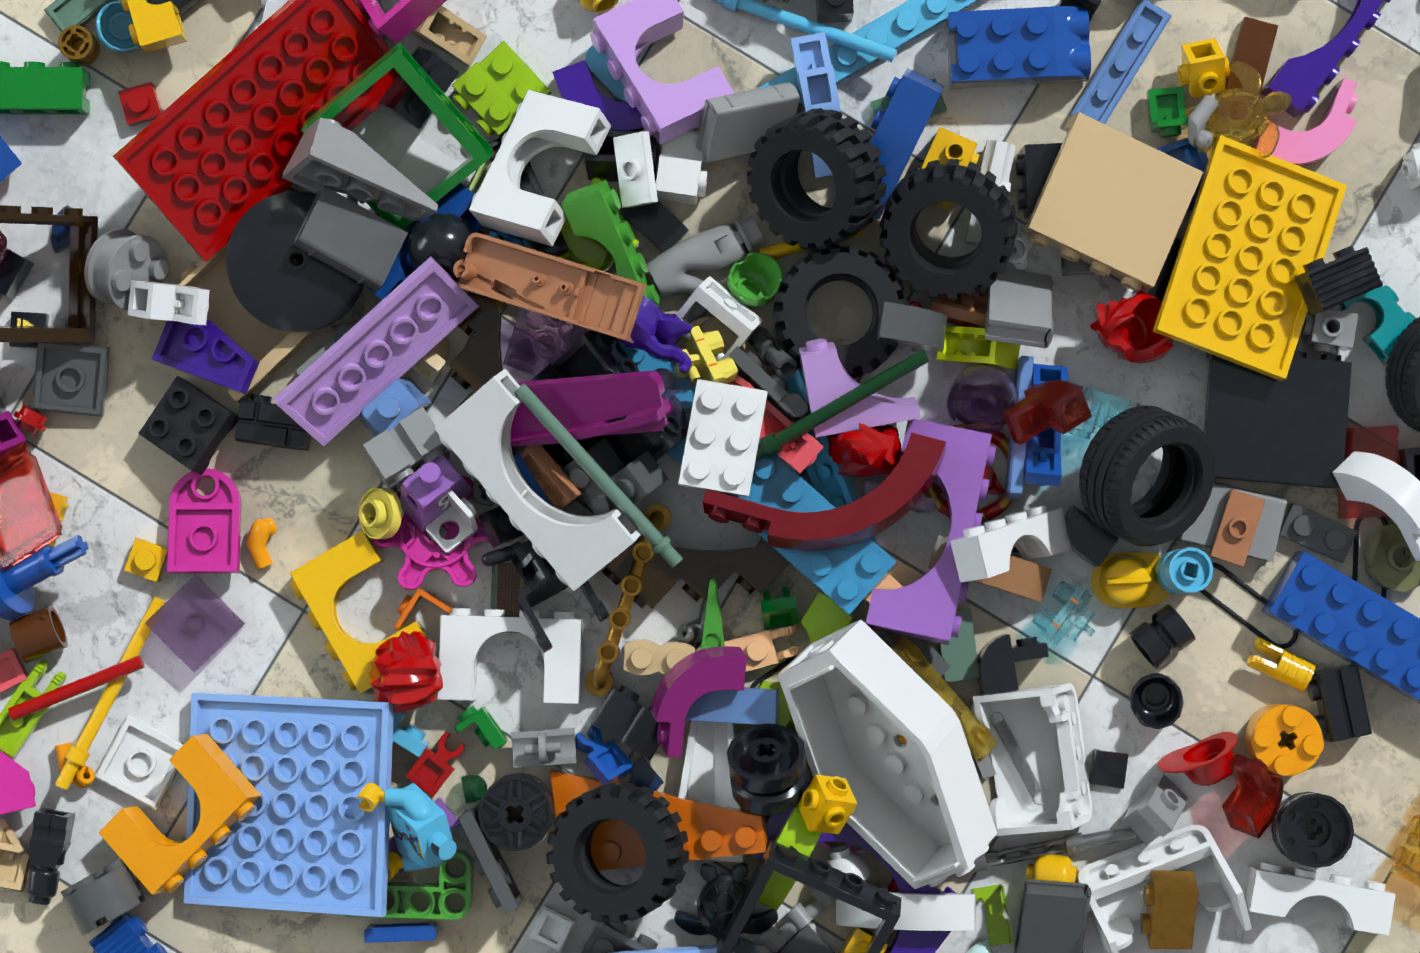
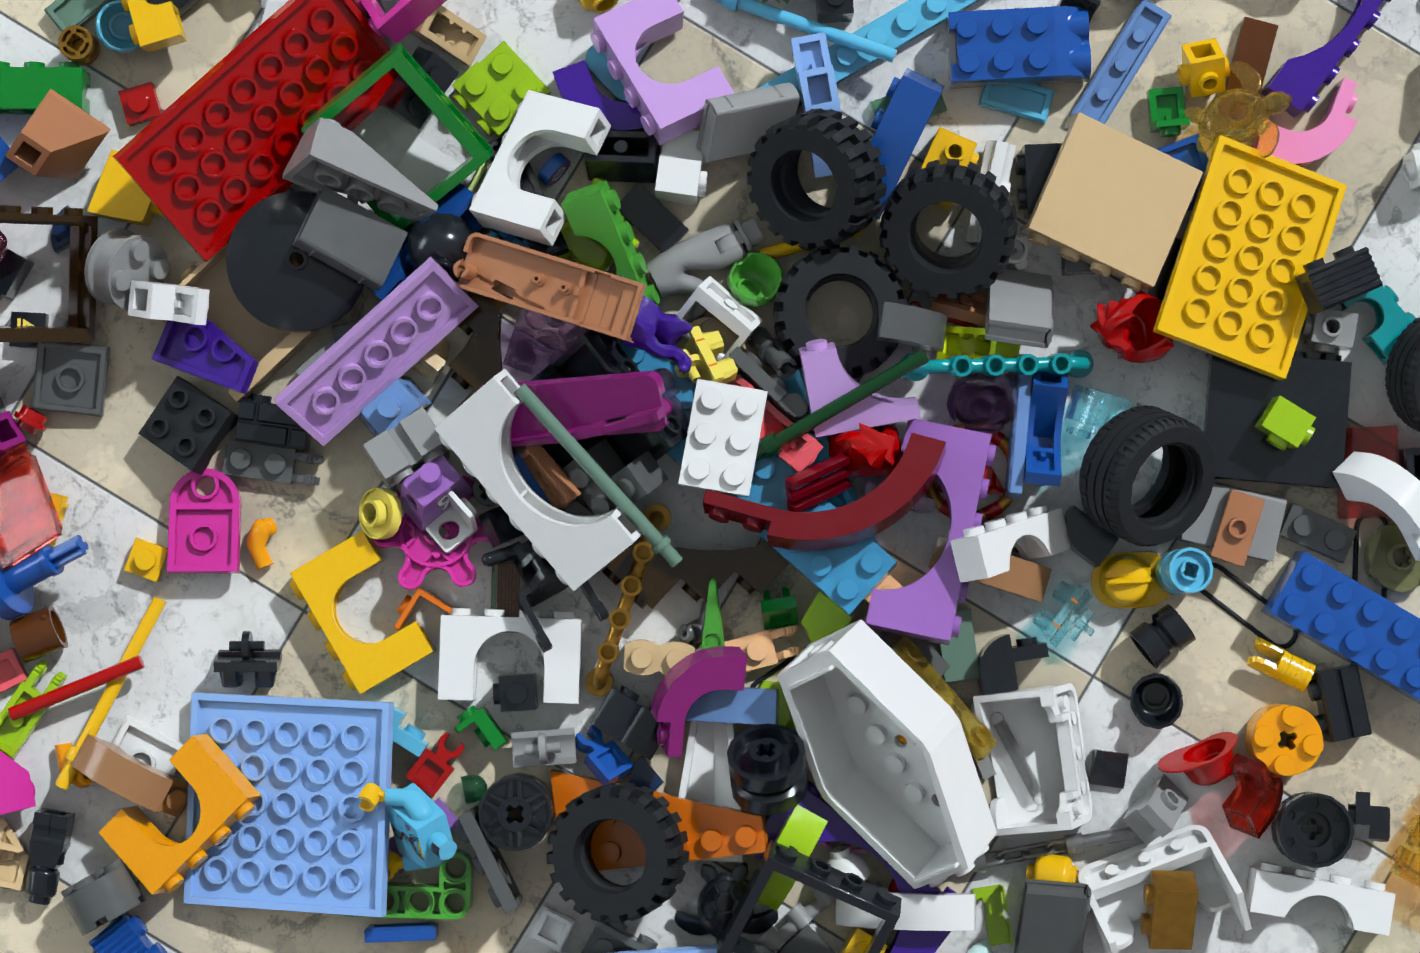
clear purple plate [145,574,245,673] -> none
red hair [370,631,443,713] -> none
white plate [613,131,658,208] -> none
yellow brick [797,775,858,834] -> none
clear red brick [1002,380,1092,445] -> none
light grey arm [1188,95,1219,149] -> none
none -> nougat slope [5,89,110,180]
none -> medium nougat arch [71,734,188,818]
none -> yellow torso [87,149,166,227]
none -> black hips [213,631,282,688]
none -> dark grey hinge [222,439,323,485]
none -> black brick [493,673,538,712]
none -> blue tile [538,153,571,187]
none -> dark red tile [785,453,852,512]
none -> teal bar [900,350,1094,381]
none -> medium azure tile [978,83,1055,125]
none -> lime brick [1255,395,1316,451]
none -> black bracket [1347,791,1390,842]

